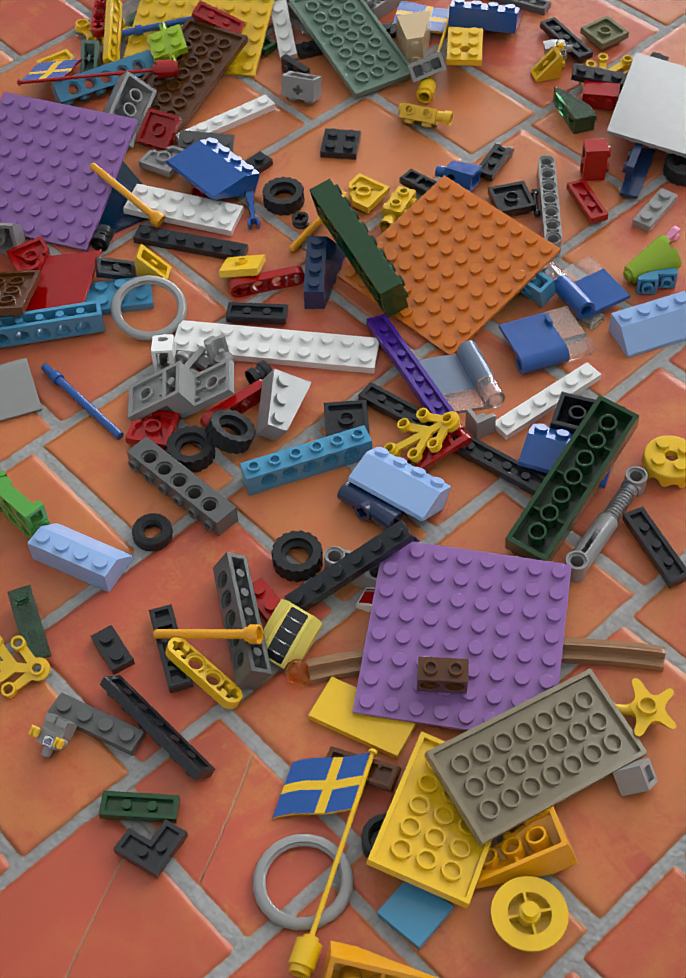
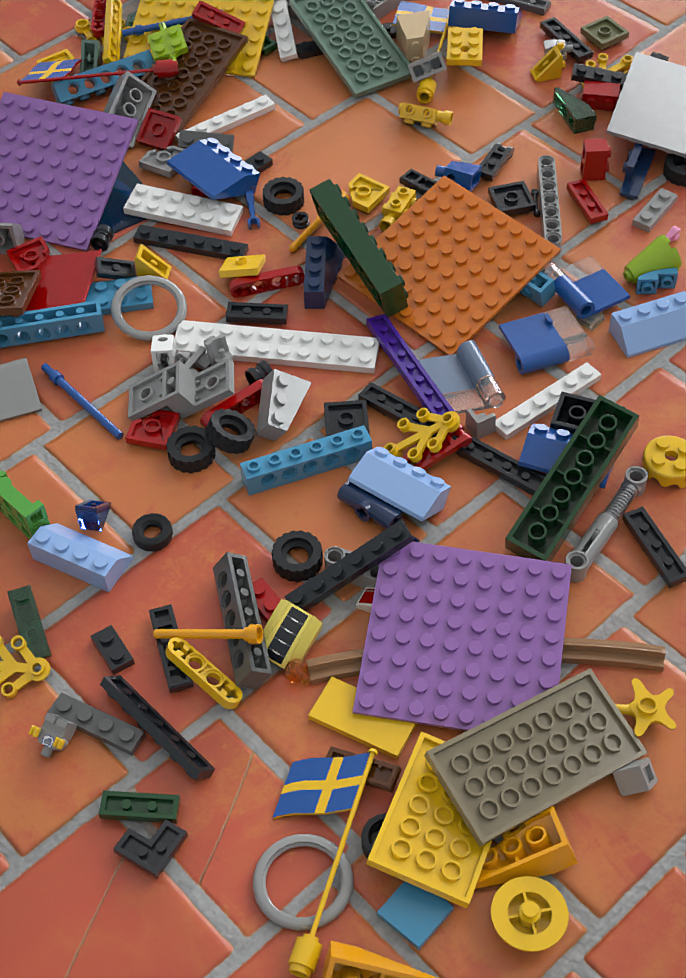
light orange piece [90,163,166,228] -> none
dark grey brick [127,436,238,536] -> none
black plate [281,54,310,74] -> none
light grey brick [282,71,322,103] -> none
black plate [320,128,361,160] -> none
reddish brown brick [417,656,469,694] -> none
none -> clear blue slope [75,500,111,532]

